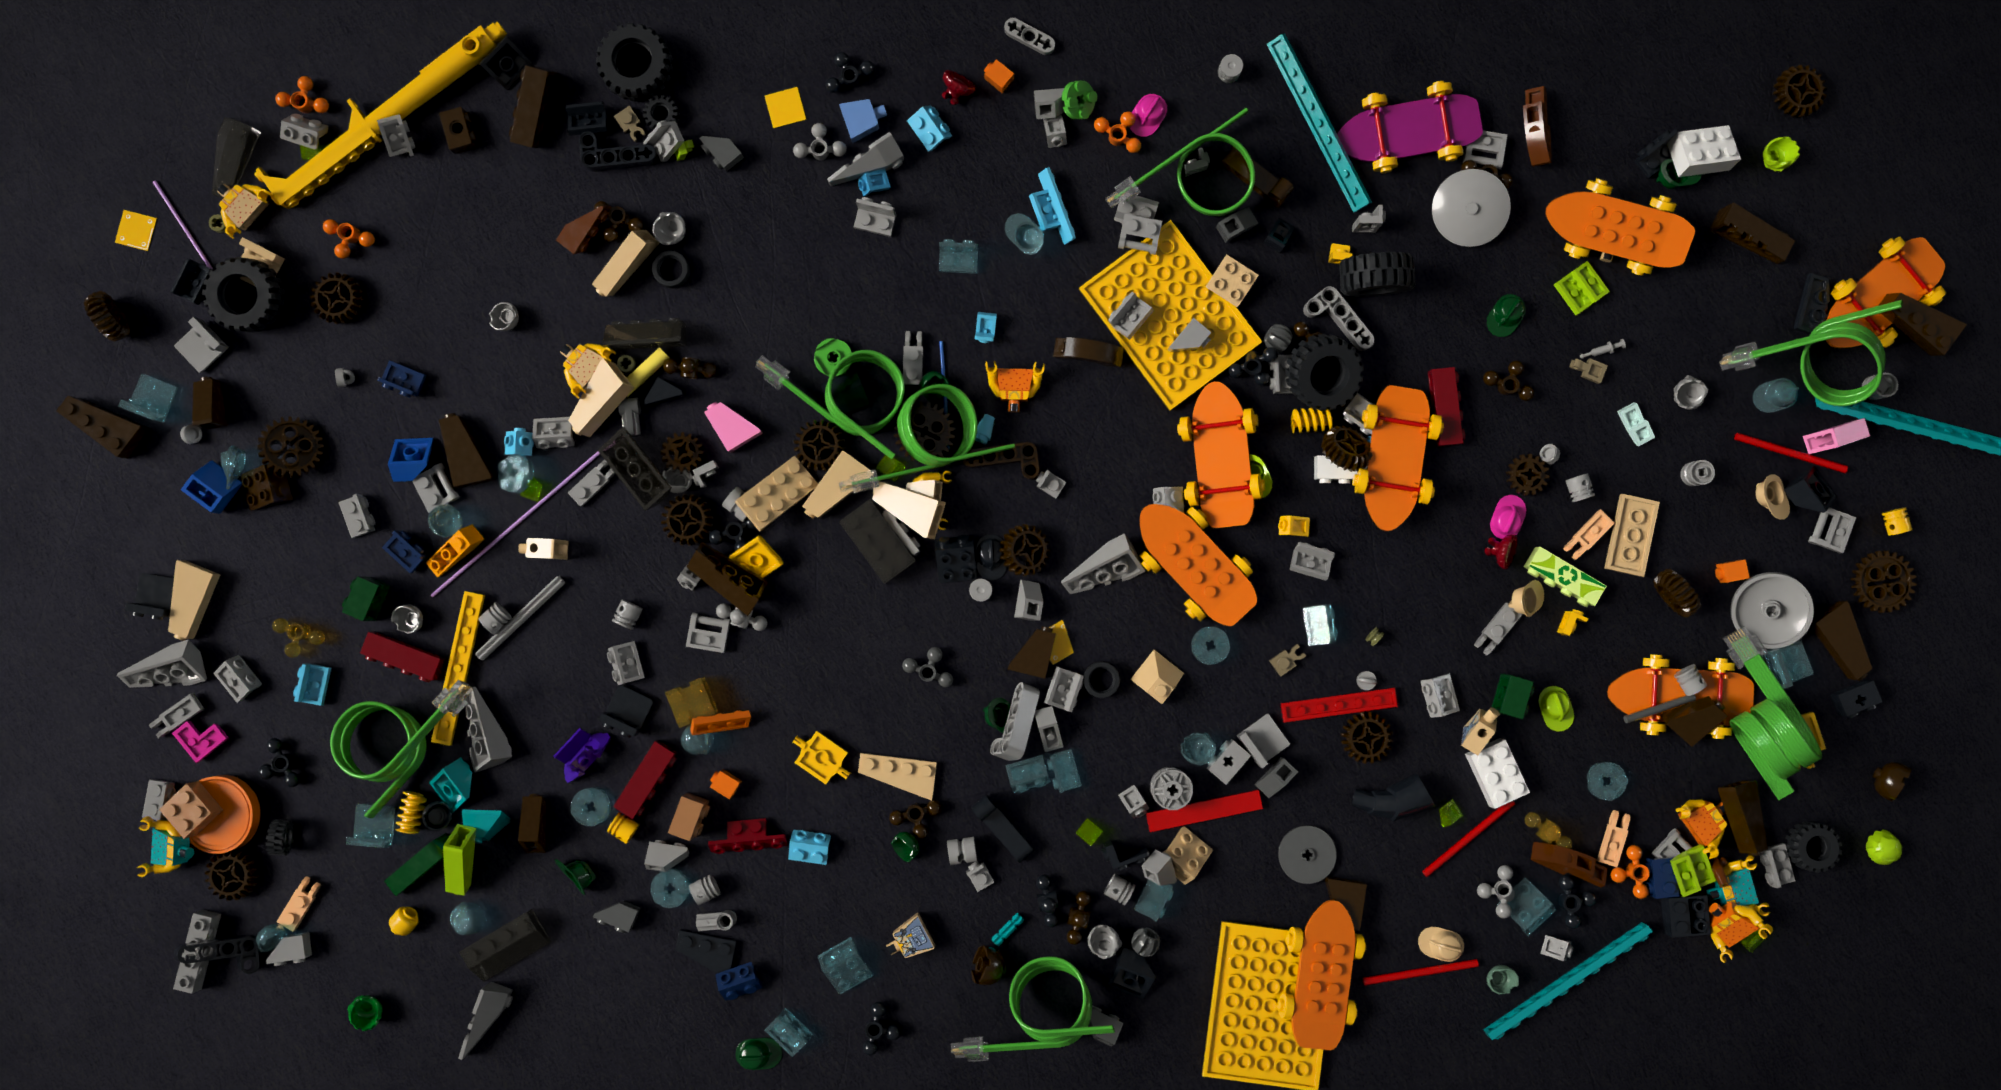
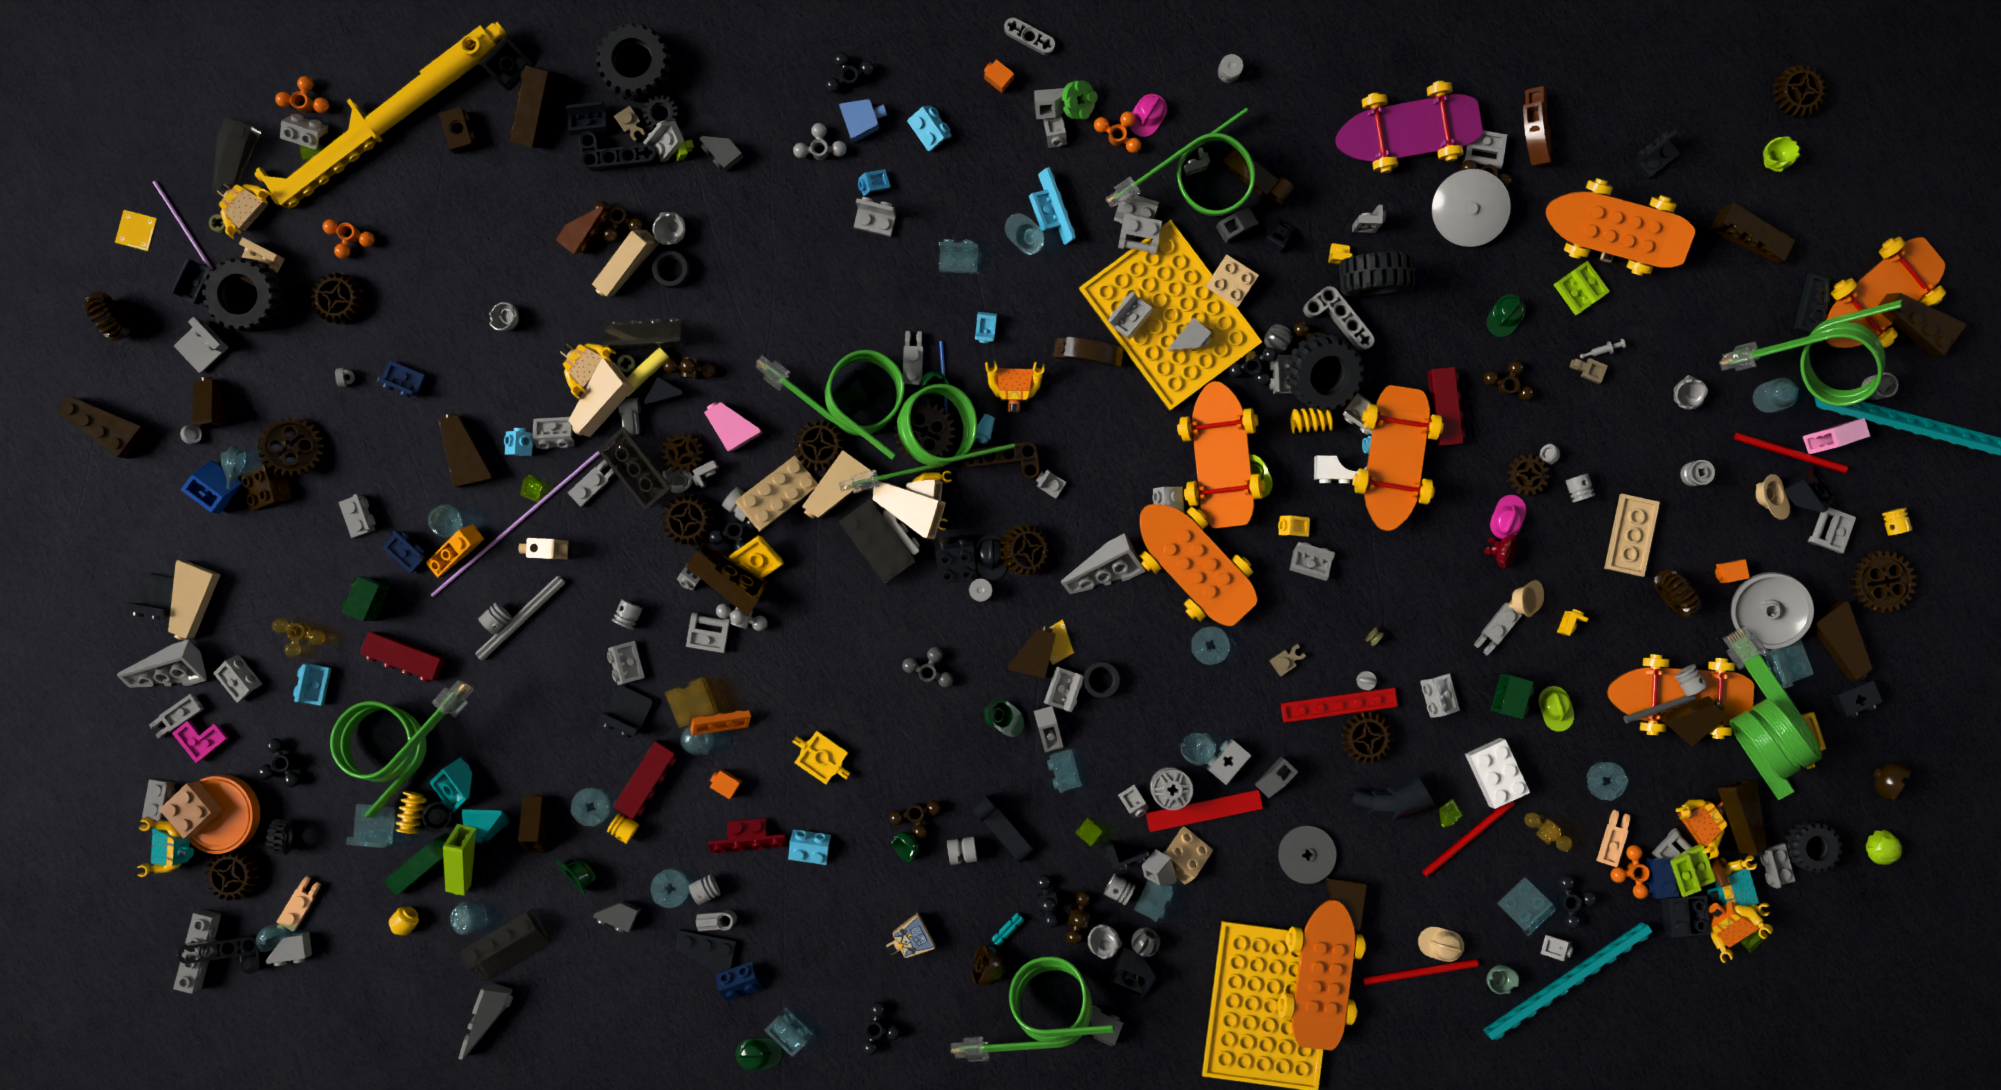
clear light blue bracket [118,374,178,423] -> none
green hair [347,995,383,1031] -> none
light grey bracket [377,114,415,157] -> none
blue slope [388,438,434,482] -> none
light grey hair [391,604,423,634] -> none
light grey plate [412,463,459,513] -> none
yellow plate [431,591,485,746] -> none
light grey wedge [464,687,512,772] -> none
clear light blue plate [498,455,534,493] -> none
dark purple piece [553,728,611,783] -> none
light grey slope [644,840,689,872] -> none
medium nougat brick [668,793,710,841] -> none
yellow sticker [765,87,806,128] -> none
bright green plate [814,338,852,377] -> none
clear light blue bracket [818,937,873,994] -> none
light grey wedge [827,132,904,186] -> none
tan wing [858,753,937,801] -> none
clear neon green slope [876,455,905,482] -> none
dark red hair [942,70,976,105] -> none
light grey bracket [966,861,994,892] -> none
light grey beam [990,682,1040,761] -> none
clear light blue bracket [1005,755,1050,793] -> none
light grey slope [1014,580,1043,621] -> none
tan slope [1130,650,1184,704] -> none
light grey bracket [1237,714,1290,768] -> none
teal plate [1267,34,1372,212] -> none
clear light blue bracket [1303,604,1338,646] -> none
dark brown gear [1321,425,1373,472] -> none
tan torso [1461,707,1500,756] -> none
light grey piece [1477,865,1515,918] -> none
yellowish green brick [1523,547,1607,607] -> none
reddish brown slope [1531,842,1607,888] -> none
light nougat hinge [1563,509,1614,560] -> none
light aqua slope [1617,402,1655,447] -> none
dark green piece [1656,159,1702,189] -> none
white brick [1667,125,1741,177] -> none

